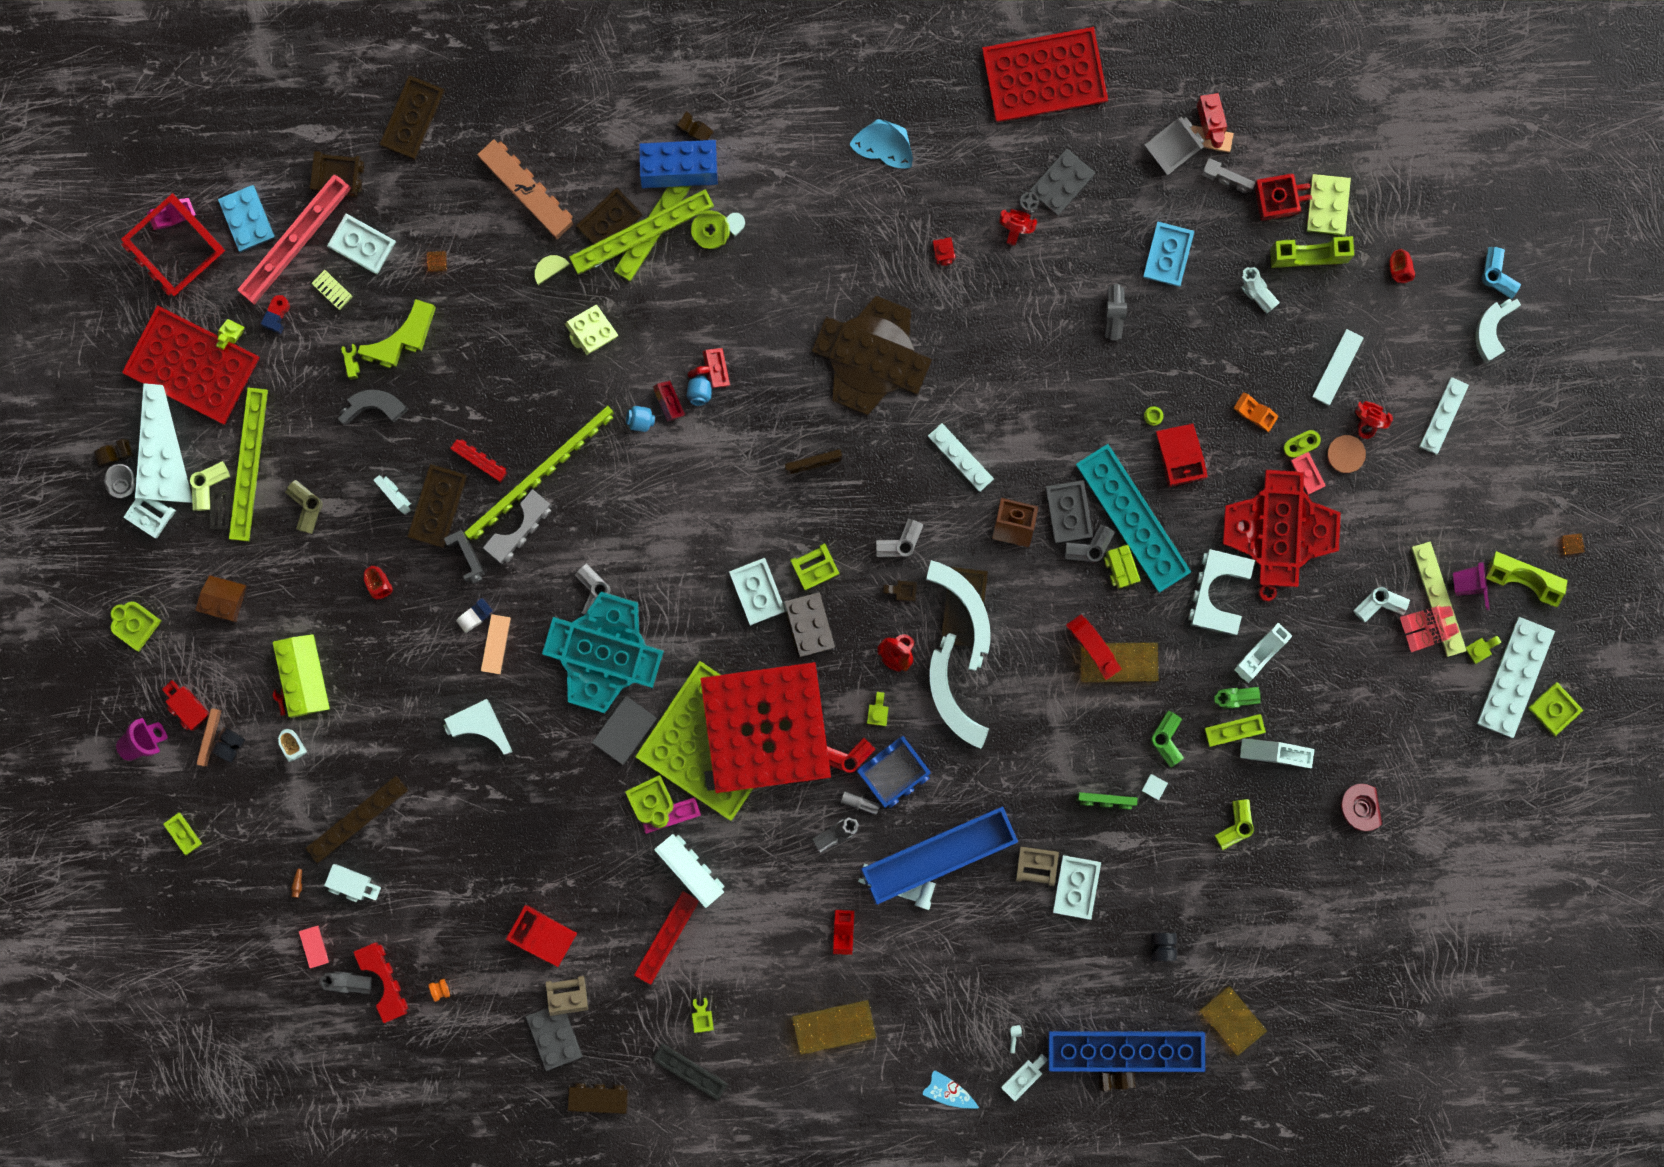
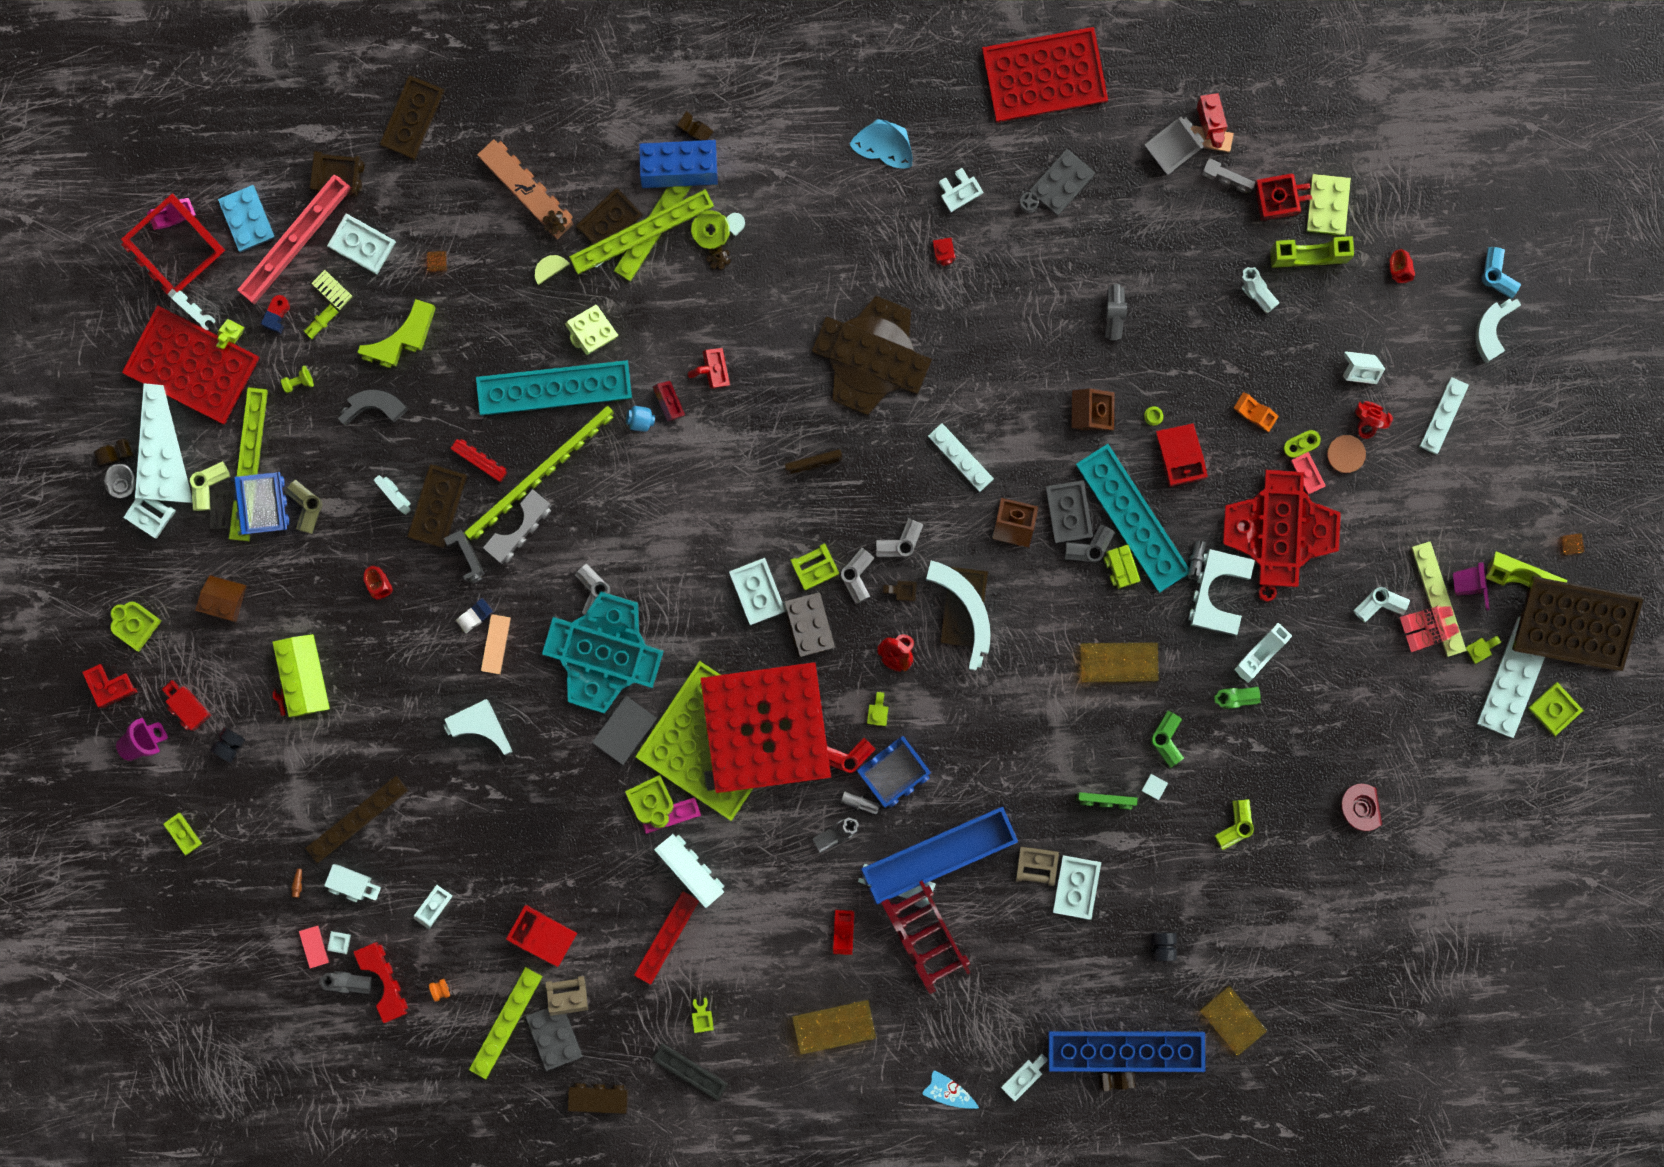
nougat tile [197,708,222,766] -> none
rock [278,729,307,762] -> none
lime plate [341,344,360,380] -> none
dark azure head [686,376,712,406] -> none
light aqua arch [930,633,989,749] -> none
red tile [999,209,1037,246] -> none
light aqua hand [1010,1025,1022,1053] -> none
red arch [1066,614,1122,680] -> none
medium azure plate [1143,222,1194,287] -> none
lime plate [1204,714,1266,747] -> none
light aqua arch [1240,739,1314,768] -> none
light aqua tile [1312,329,1363,406] -> none
none -> red panel [82,664,137,708]
none -> light aqua plate [168,289,215,330]
none -> window [231,472,289,535]
none -> lime piece [281,366,314,393]
none -> lime pin [304,304,339,339]
none -> light aqua tile [327,931,351,954]
none -> light aqua slope [414,885,452,929]
none -> lime plate [469,967,543,1079]
none -> teal plate [476,360,632,416]
none -> dark brown plant [543,210,567,235]
none -> dark brown plant [706,246,731,270]
none -> light grey piece [841,548,874,604]
none -> dark red fence [881,881,971,994]
none -> light aqua plate [939,168,984,213]
none -> reddish brown slope [1071,388,1115,431]
none -> dark grey pin [1188,541,1206,580]
none -> light aqua panel [1343,352,1385,384]
none -> dark brown plate [1512,576,1644,671]

